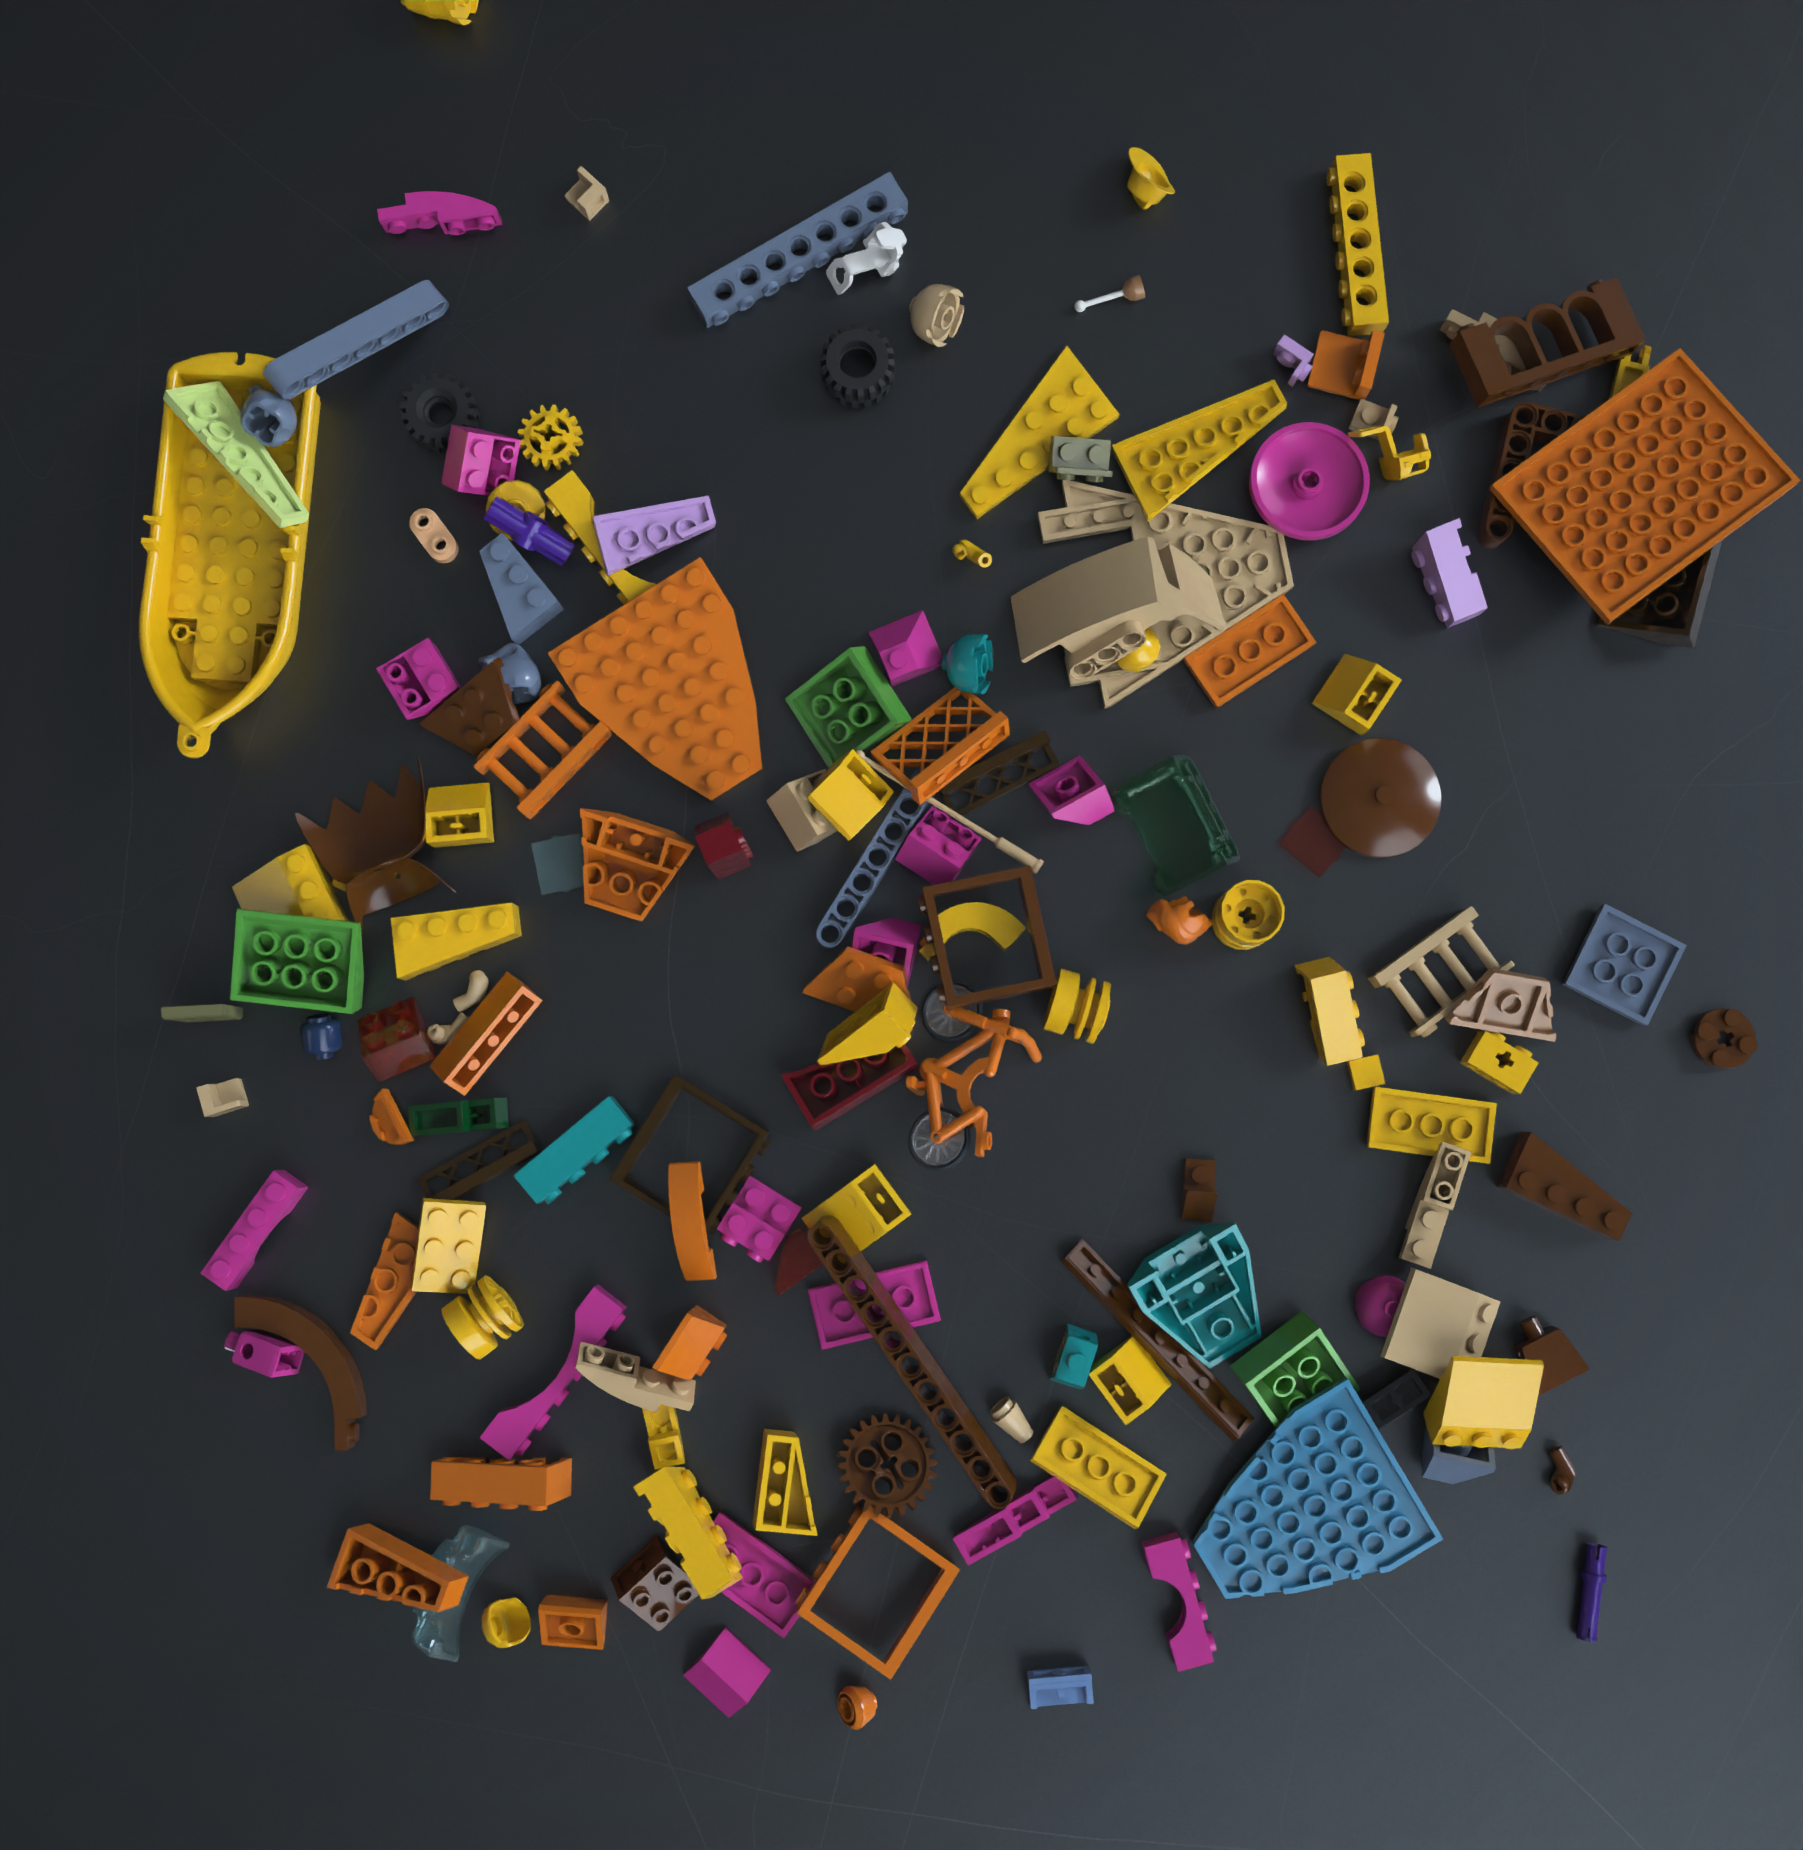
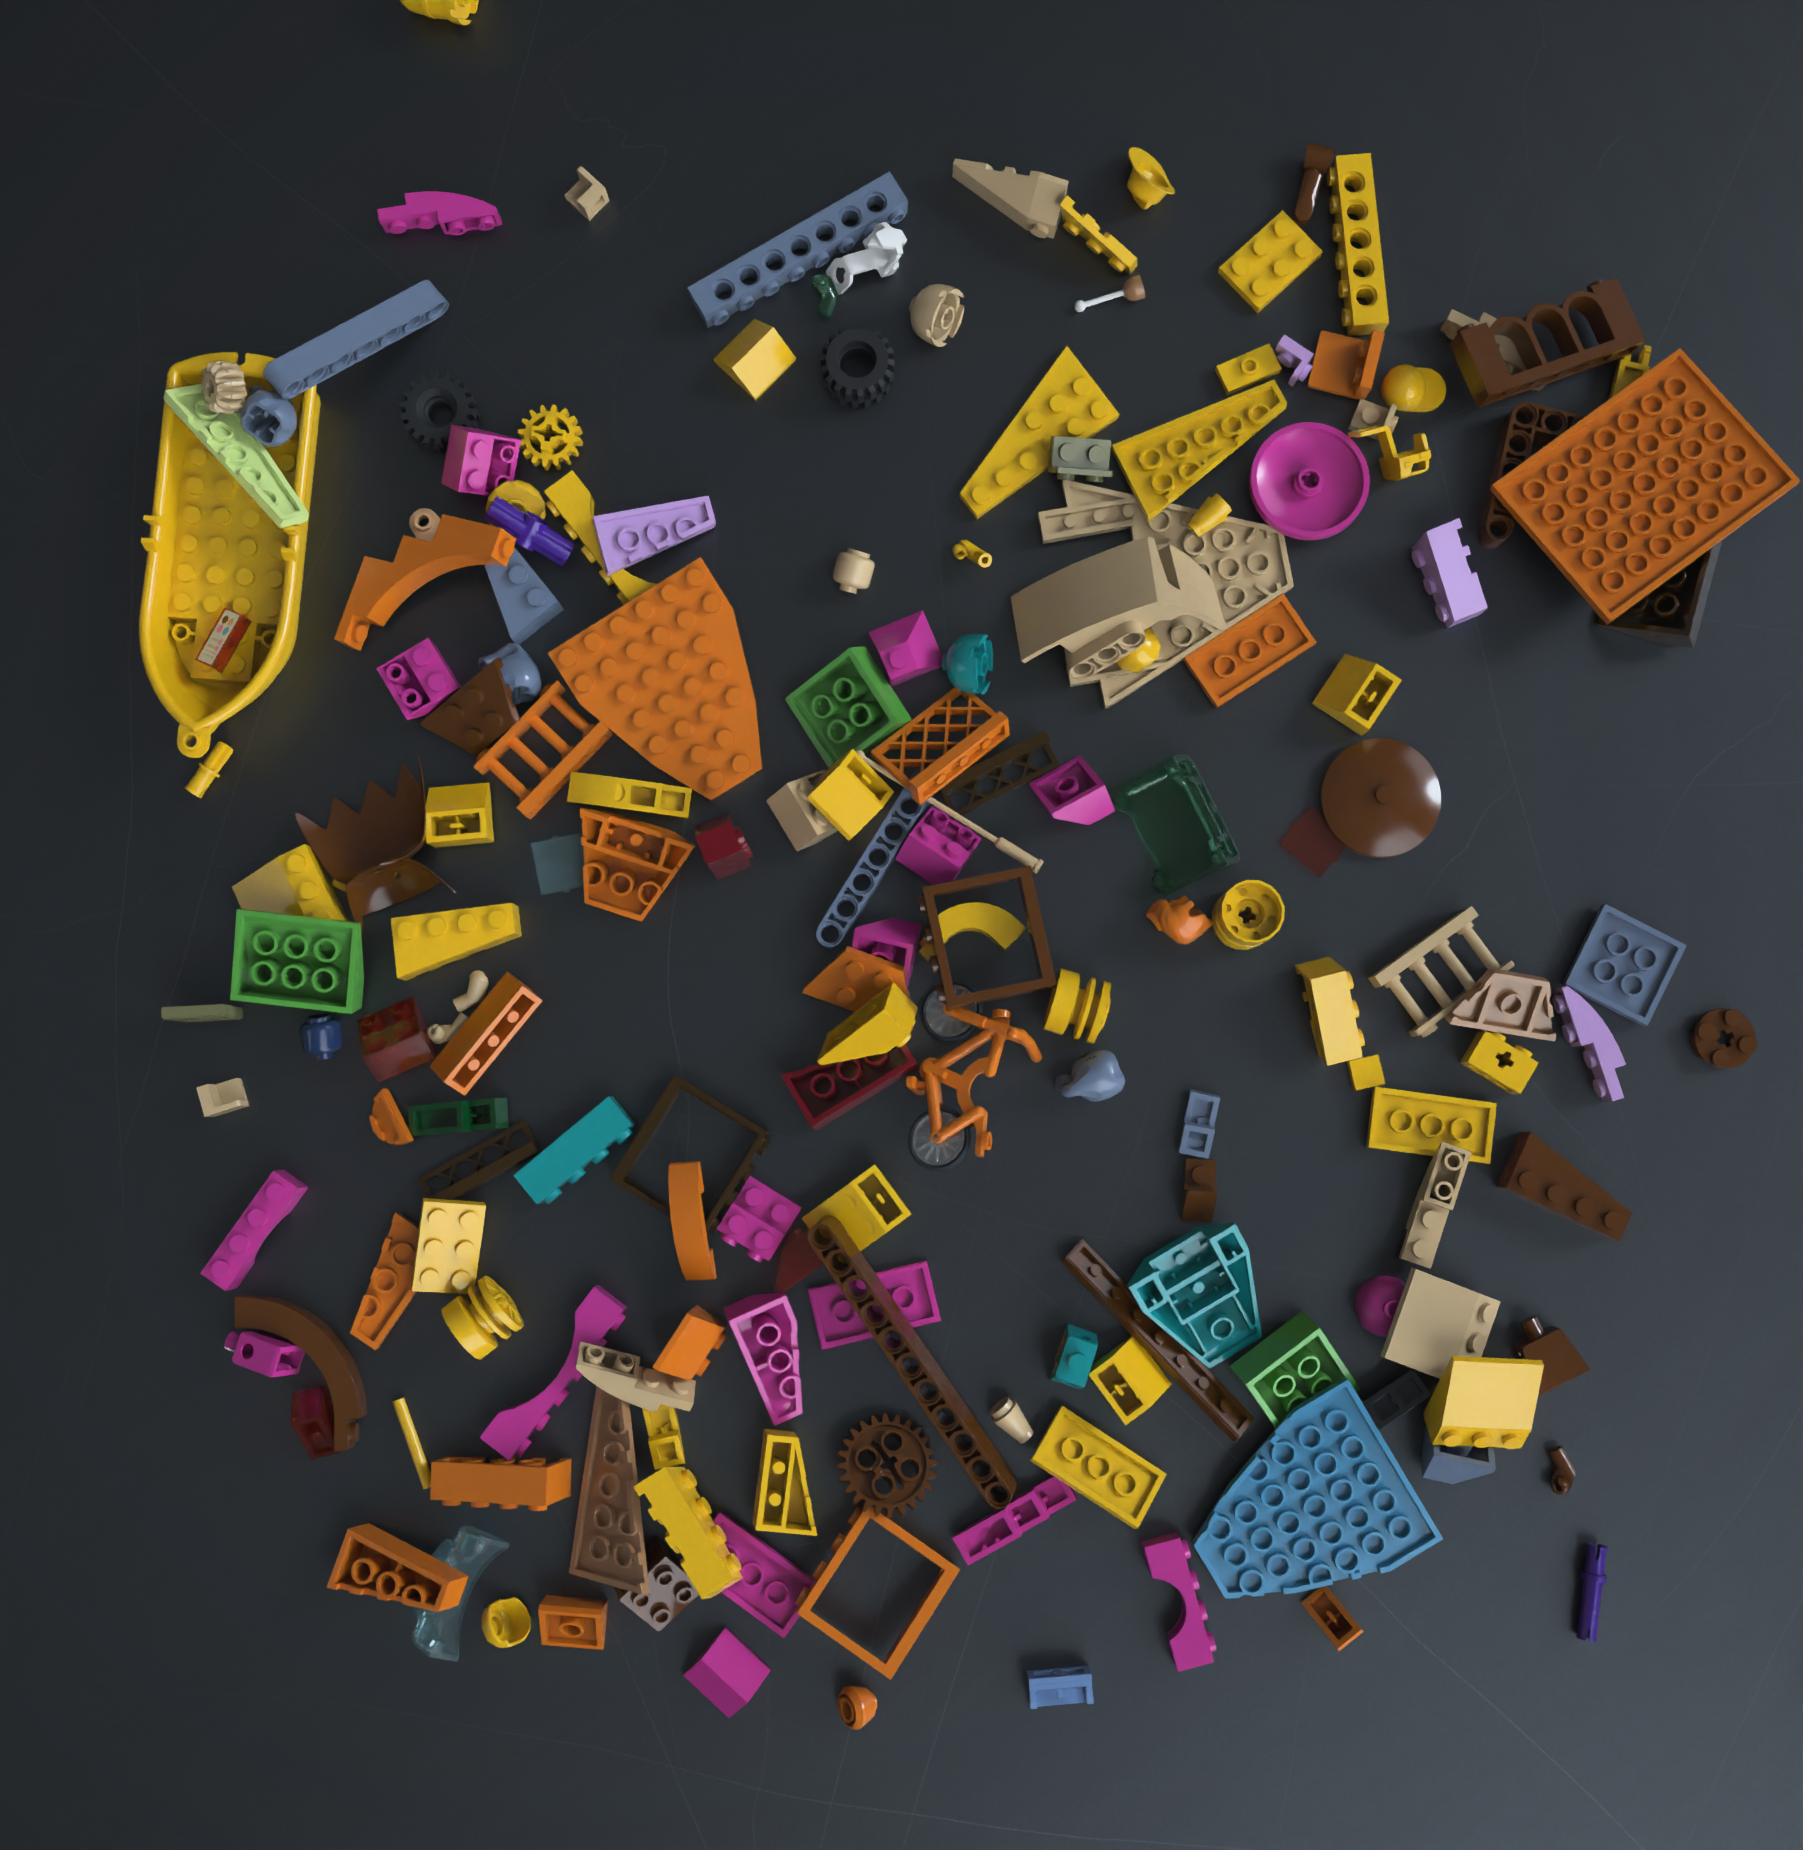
none -> yellow axle [184,741,233,799]
none -> slope [195,608,252,674]
none -> tan gear [201,361,248,414]
none -> clear red slope [290,1386,342,1460]
none -> orange arch [334,514,517,651]
none -> yellow bar [392,1397,431,1490]
none -> yellow slope [567,772,692,818]
none -> medium nougat wing [569,1386,650,1595]
none -> yellow slope [713,319,796,401]
none -> dark pink wedge [724,1293,803,1426]
none -> clear green arm [811,273,838,319]
none -> tan head [832,548,875,594]
none -> tan wedge [952,158,1069,239]
none -> sand blue piece [1055,1050,1125,1102]
none -> yellow wing [1060,195,1138,274]
none -> sand blue slope [1178,1089,1221,1159]
none -> yellow cone [1187,493,1232,538]
none -> yellow plate [1215,343,1282,395]
none -> yellow plate [1218,210,1323,313]
none -> reddish brown piece [1292,142,1335,227]
none -> orange slope [1301,1586,1364,1651]
none -> yellow cap [1381,364,1446,412]
none -> lavender slope [1552,986,1626,1102]

